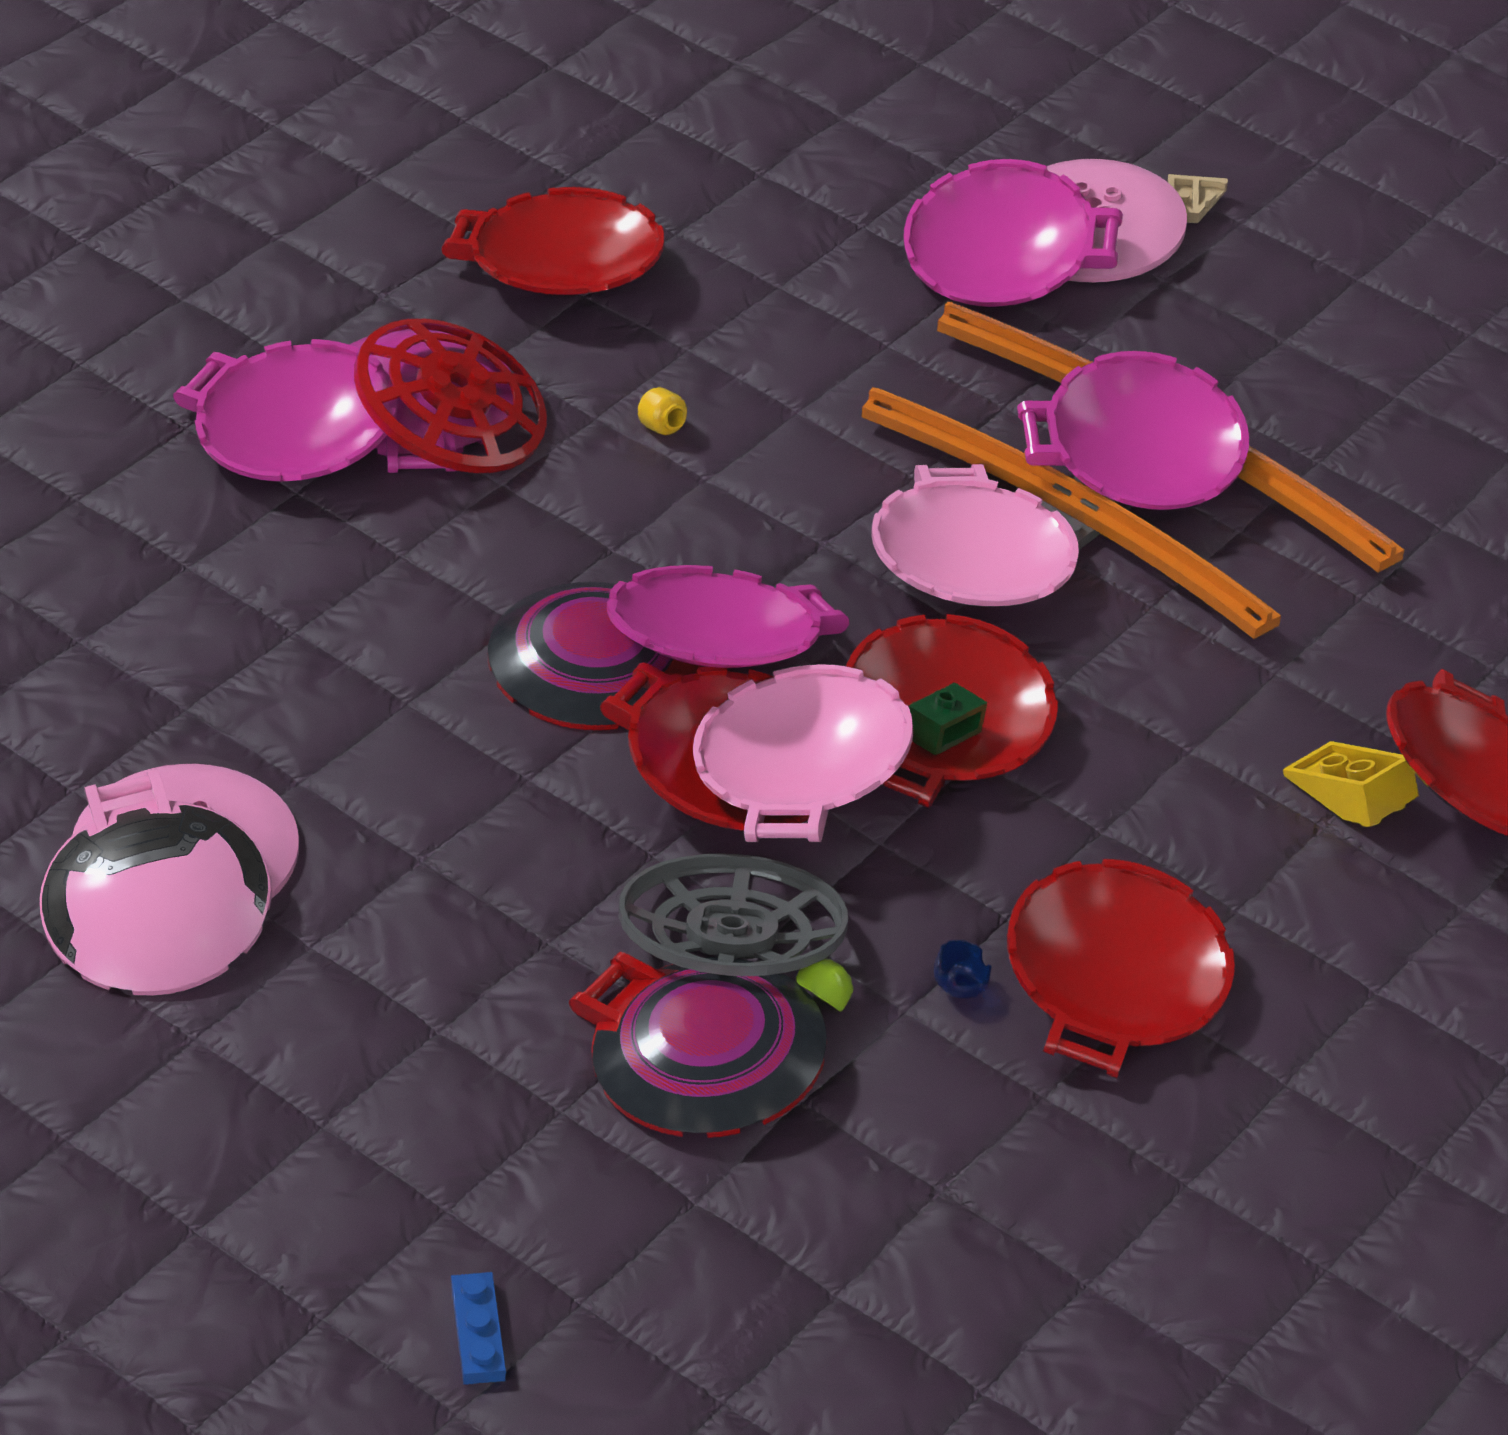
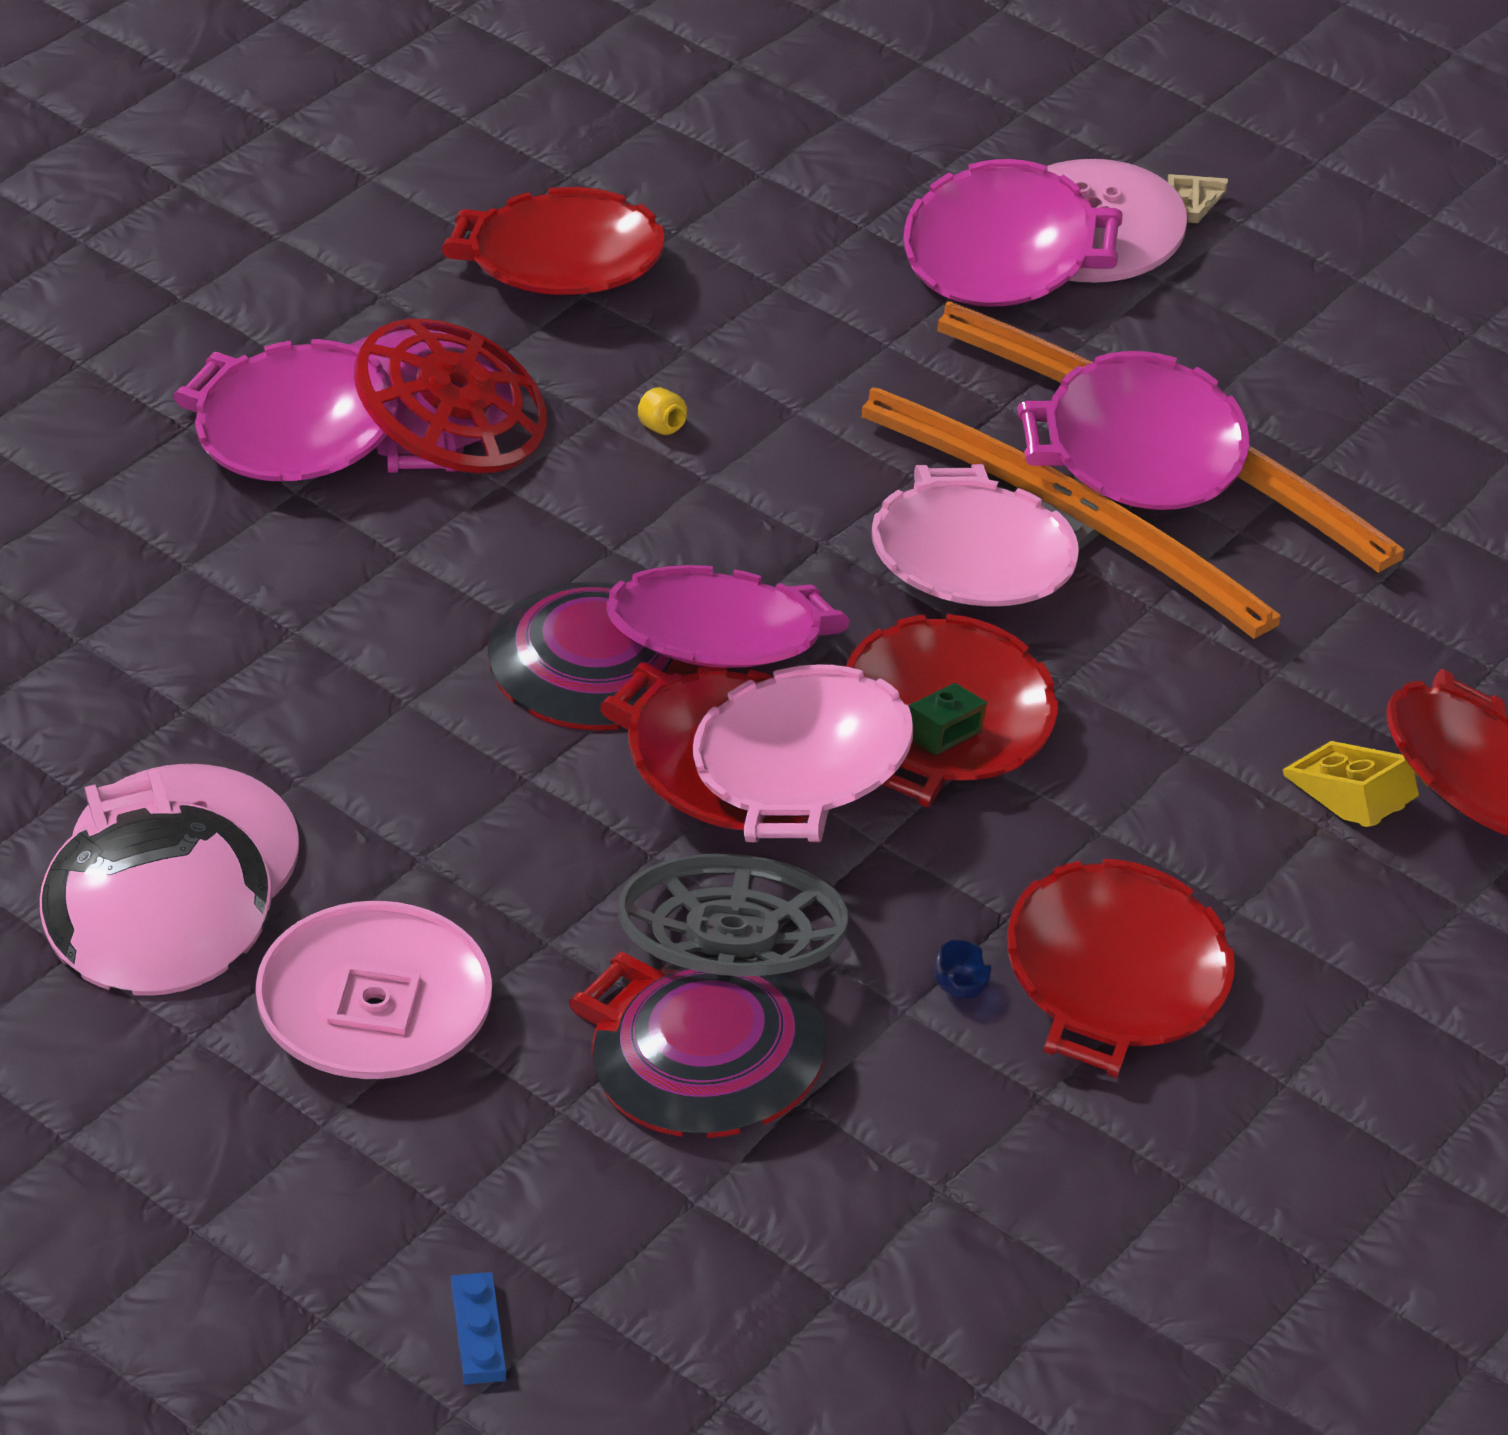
lime hair [796,959,853,1012] -> none
none -> bright pink dish [256,901,492,1079]

